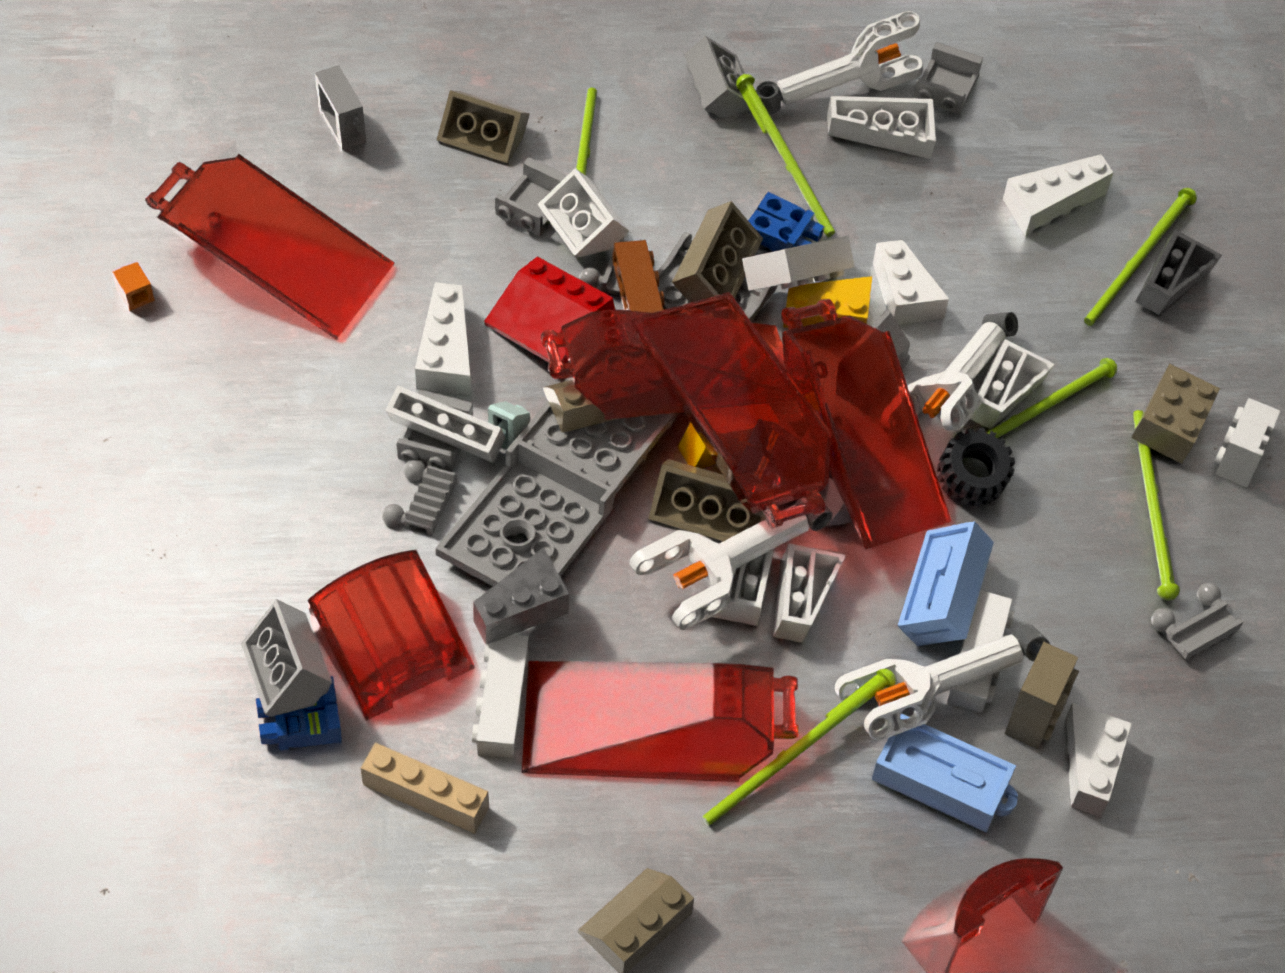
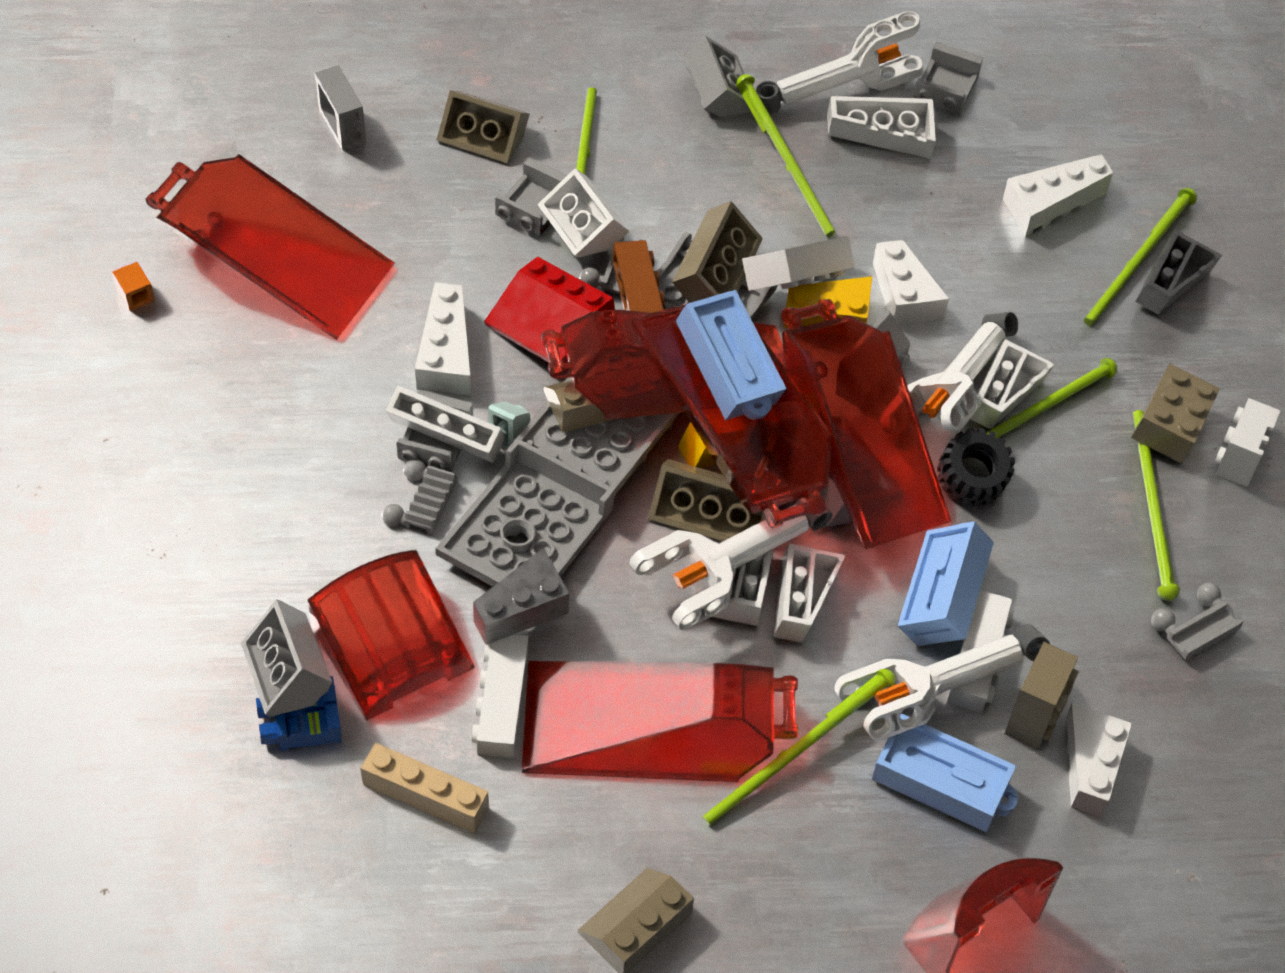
blue hips [748,192,825,252] -> none
none -> light blue piece [676,290,787,420]

